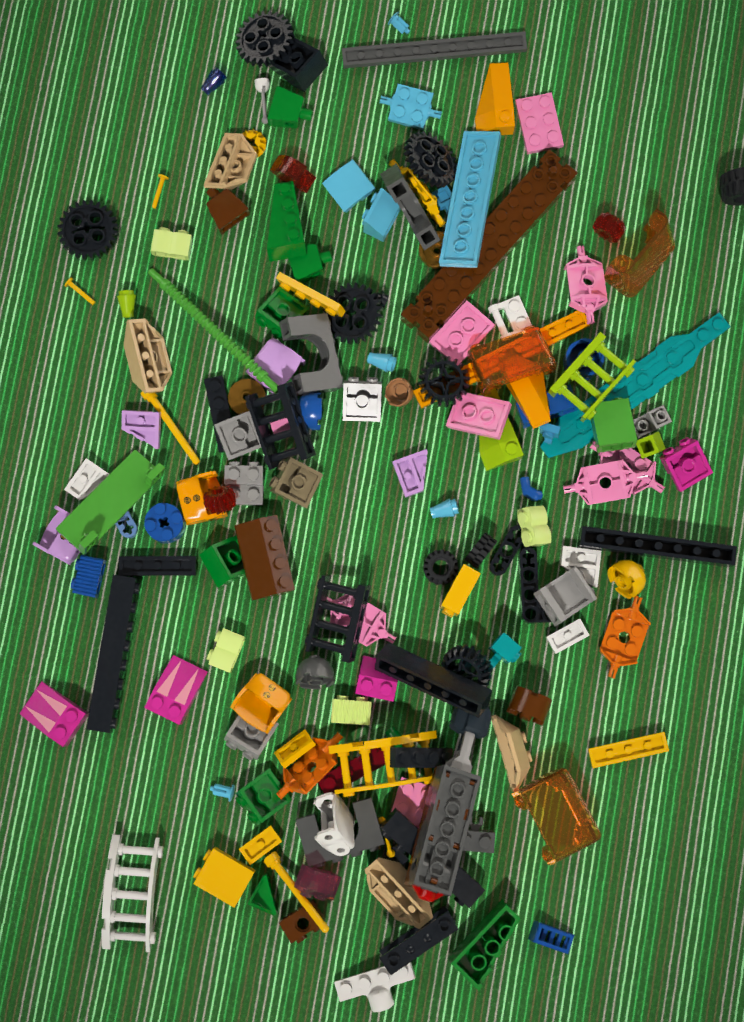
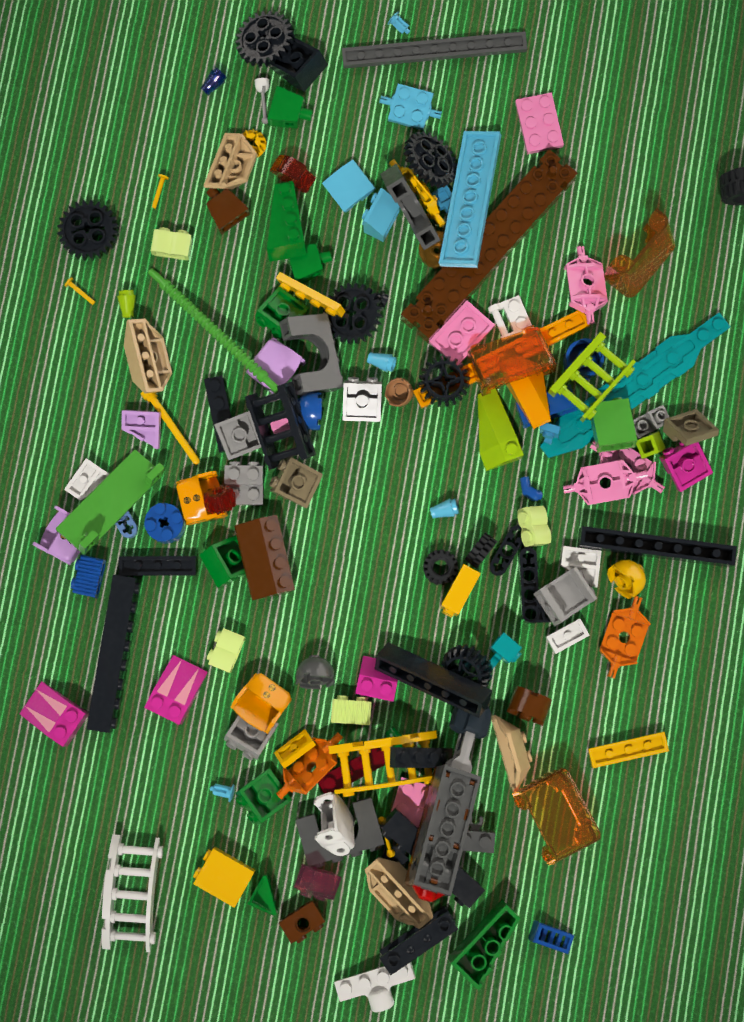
pearl gold plate [228,379,266,415] -> none
yellow plate [239,825,282,865] -> none
yellow piece [264,851,329,933] -> none
black fence [305,575,371,663] -> none
bright pink plate [326,594,397,647] -> none
lavender wing [392,449,428,498] -> none
bright pink plate [446,393,512,440] -> none
light orange wedge [475,63,515,135] -> none
clear red gear [592,212,626,243] -> none
none -> dark tan plate [663,409,719,446]

